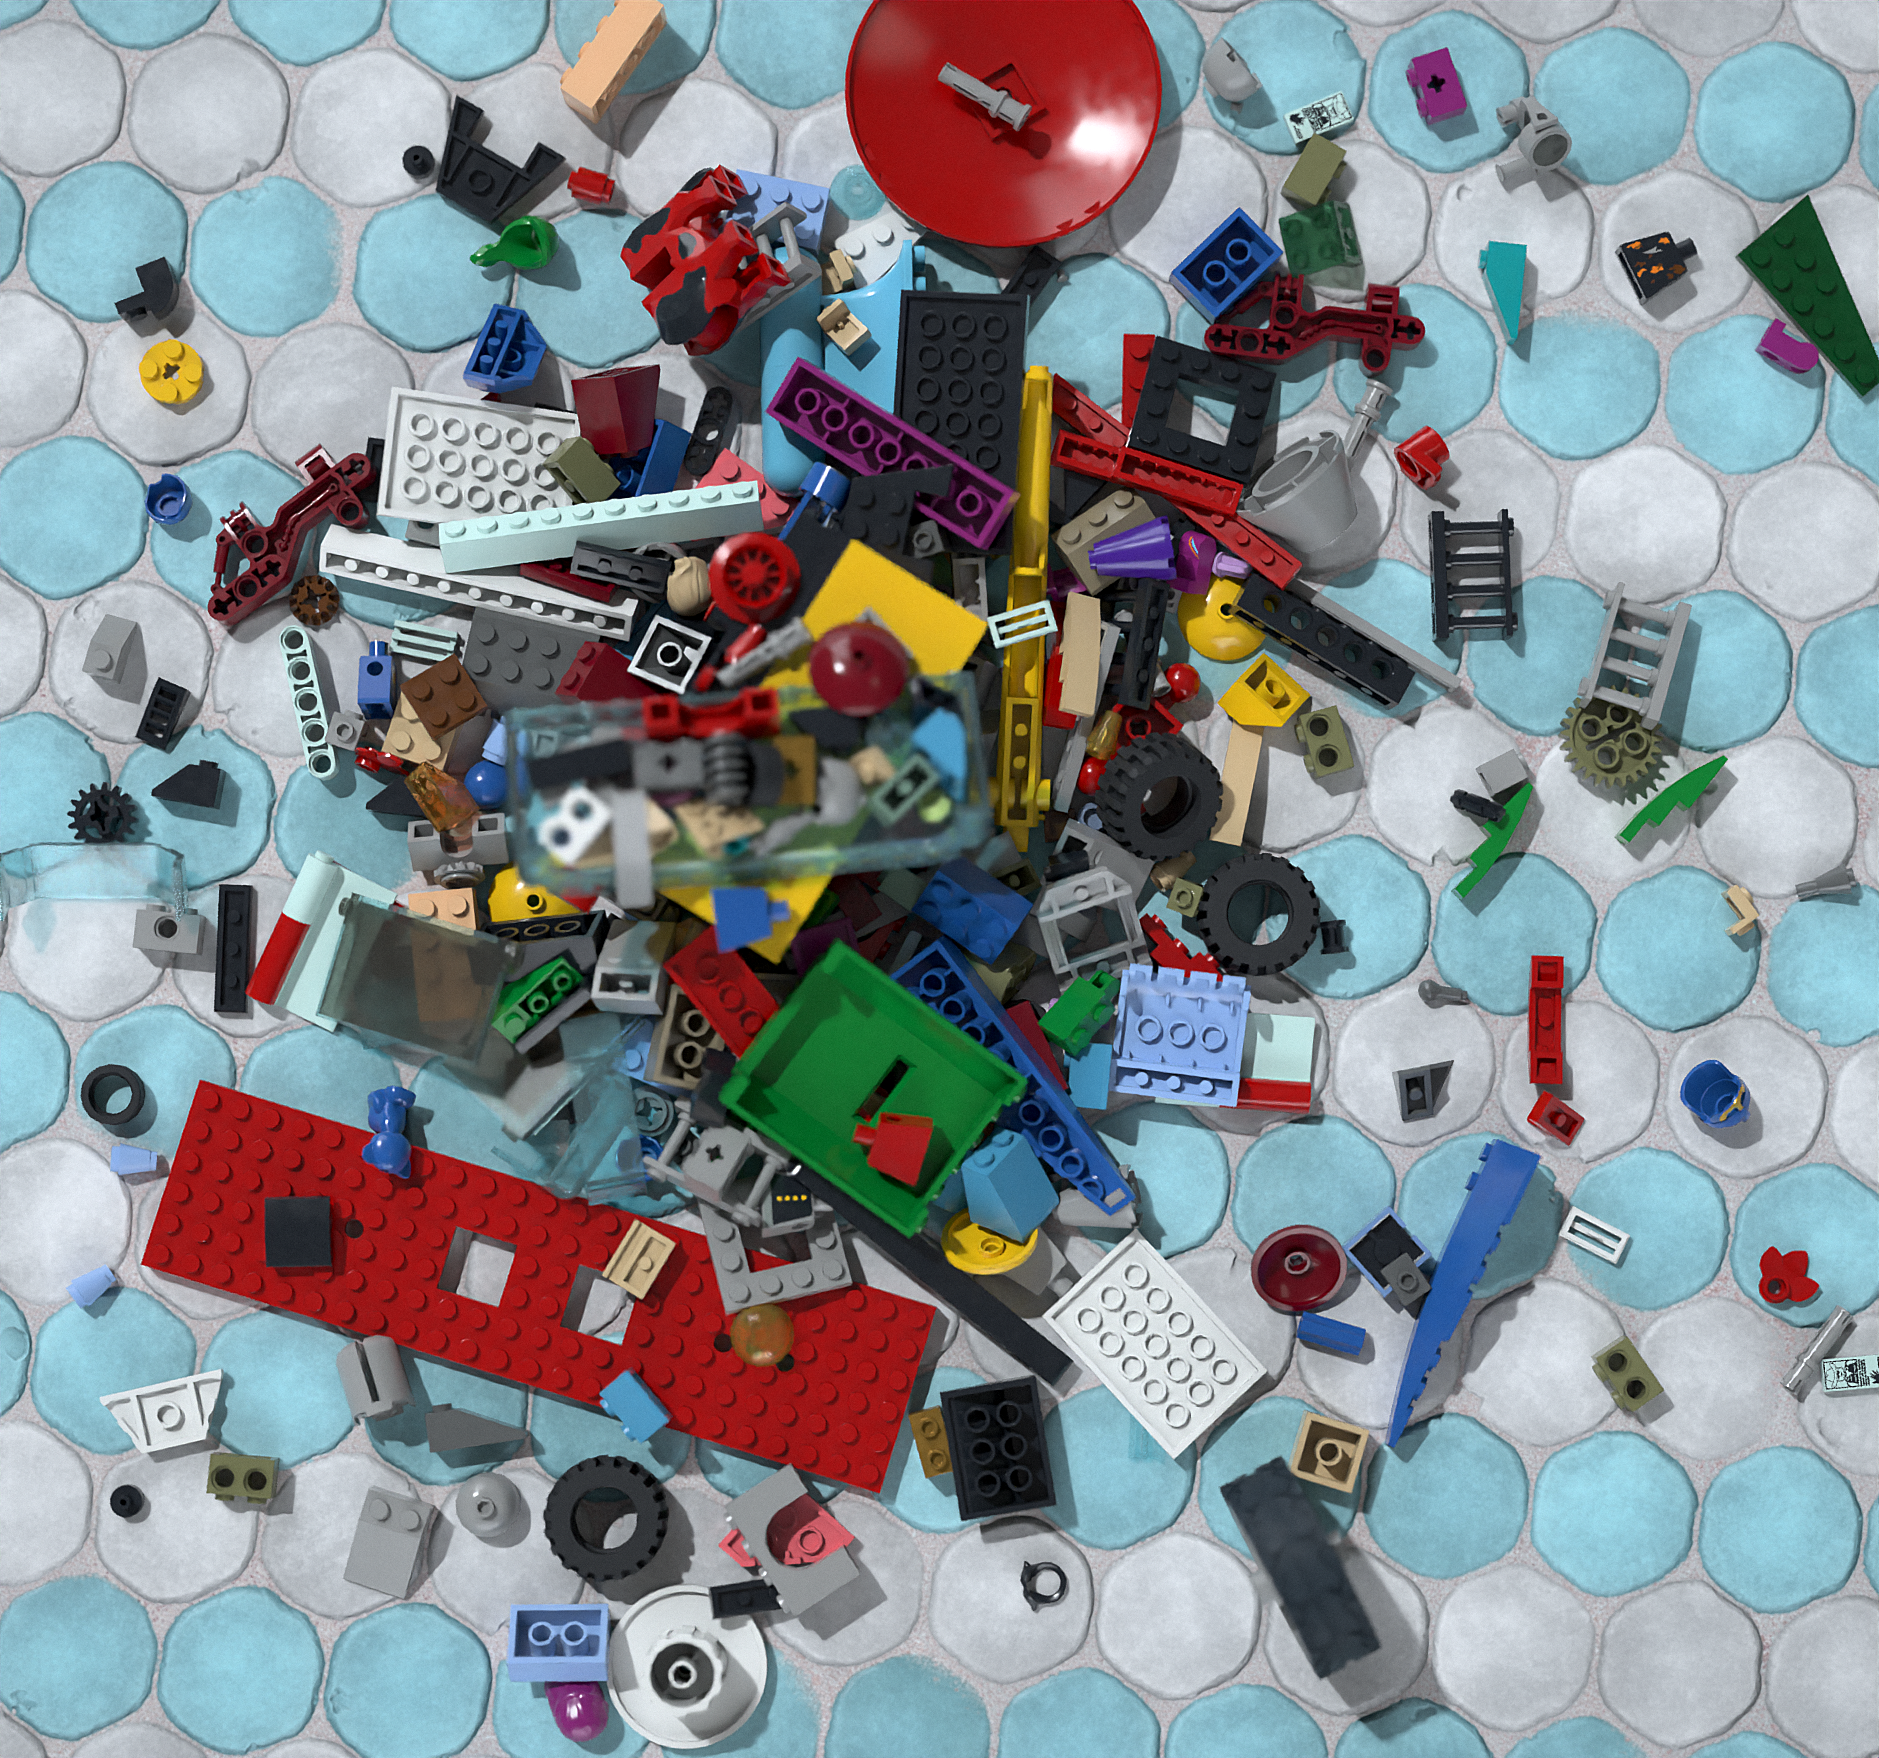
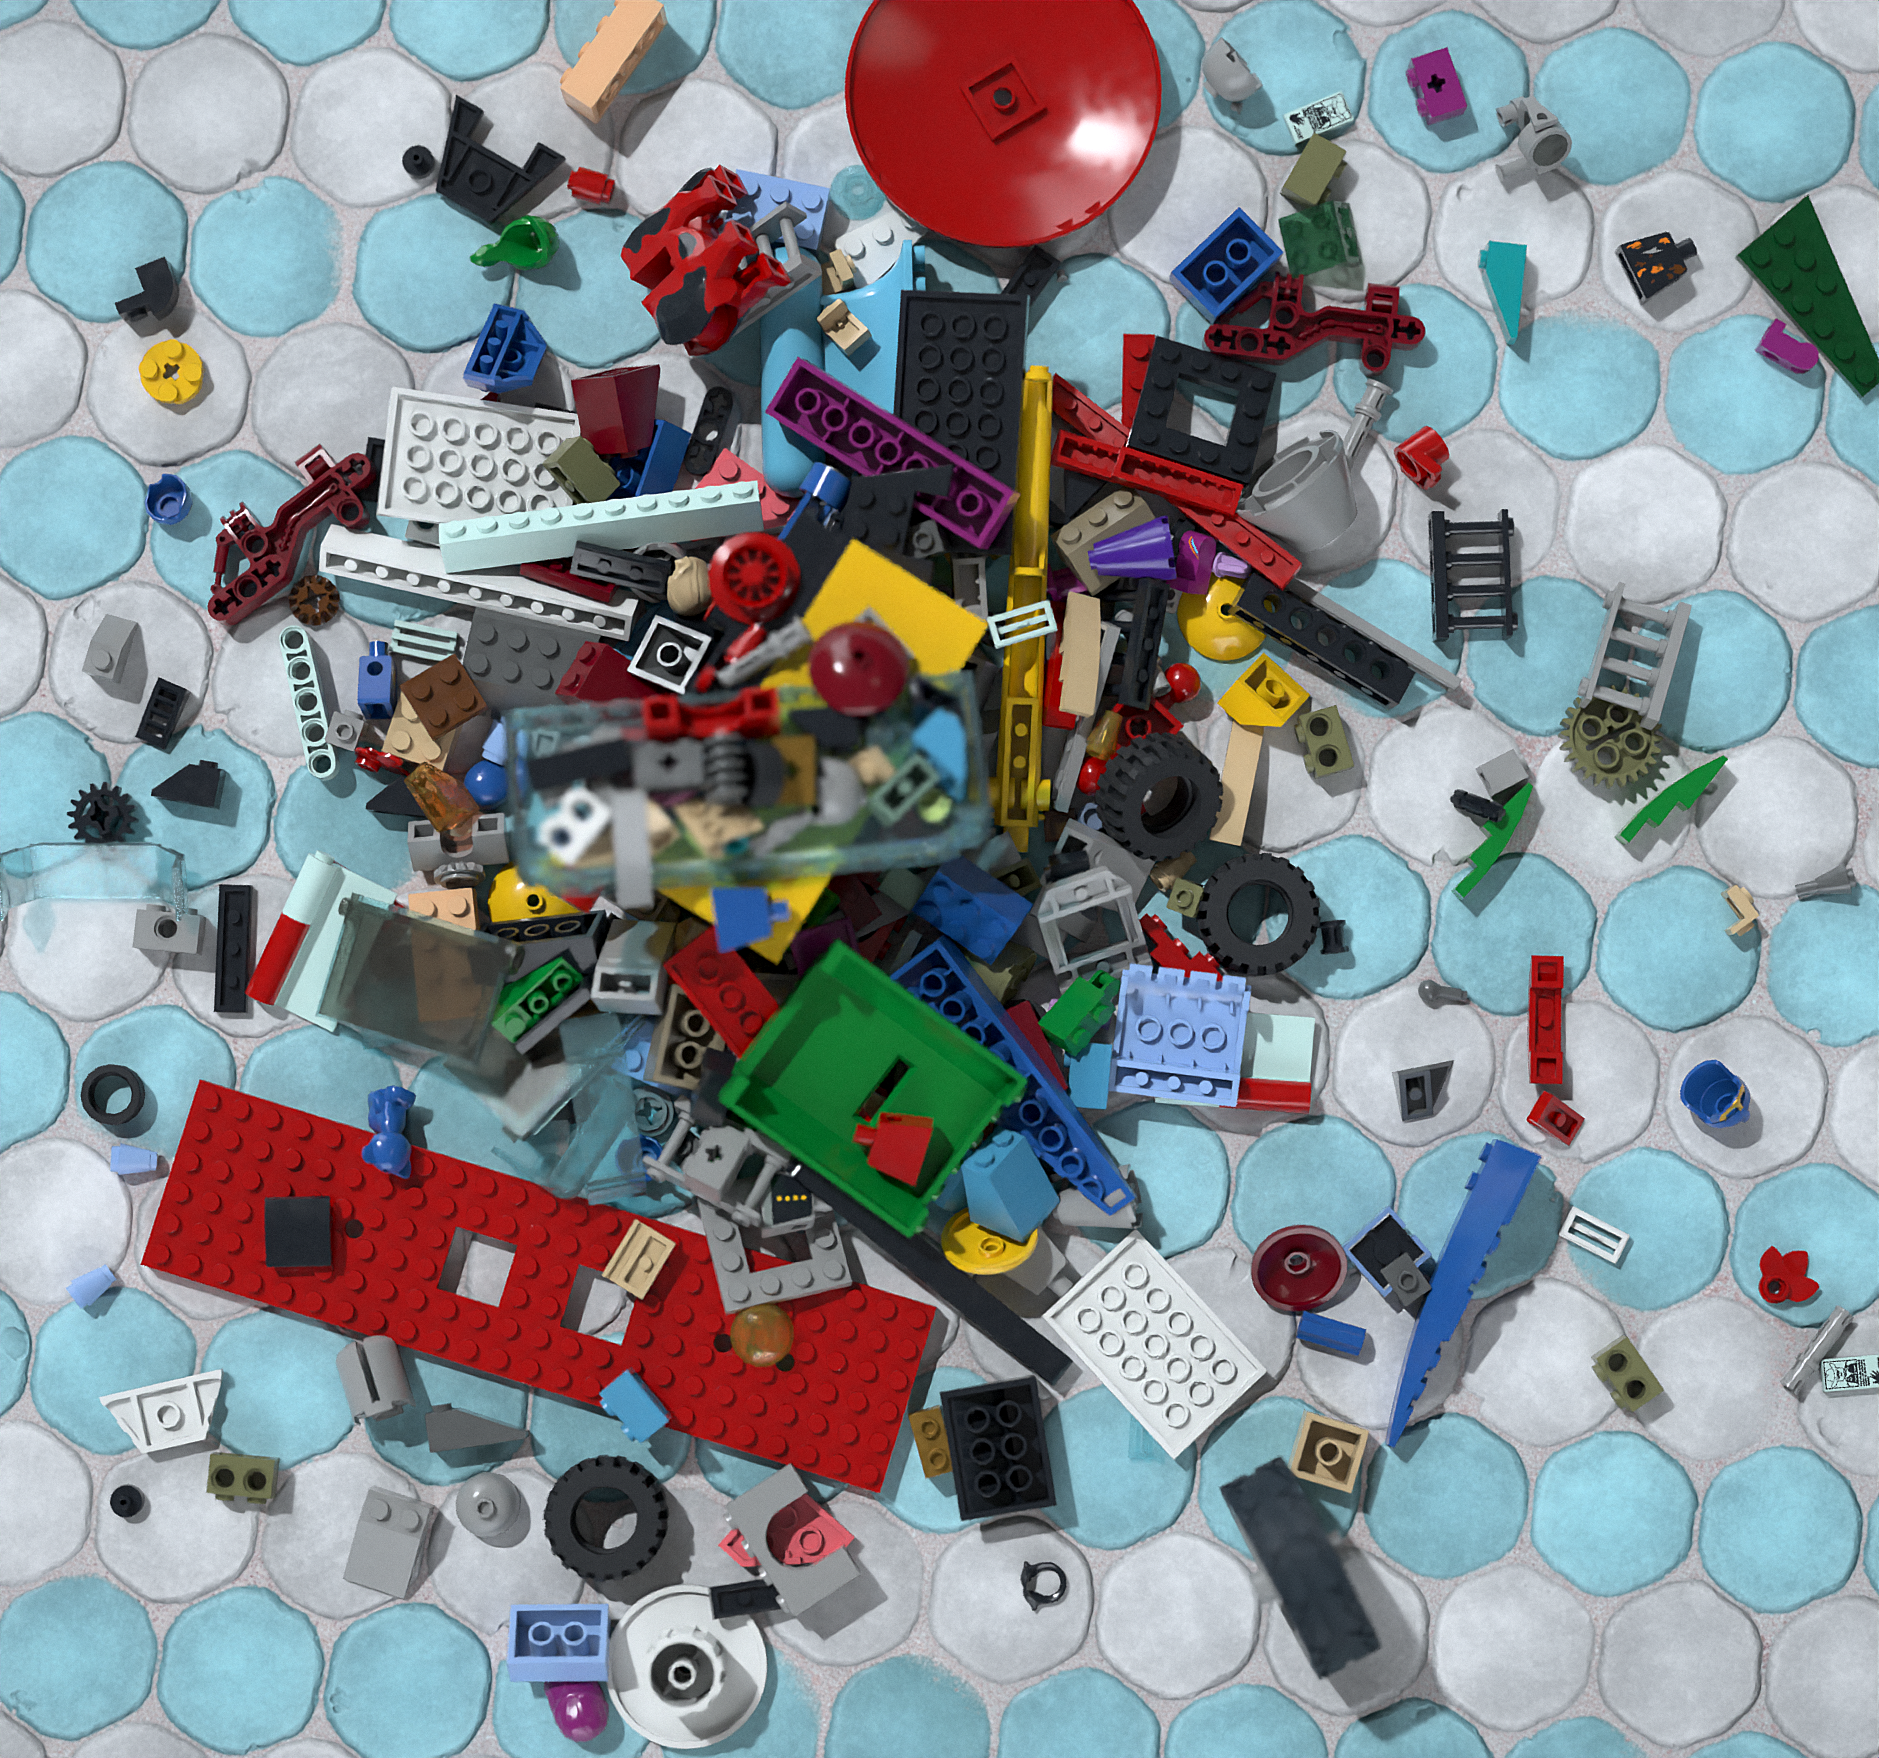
light grey pin [938,62,1032,131] -> none

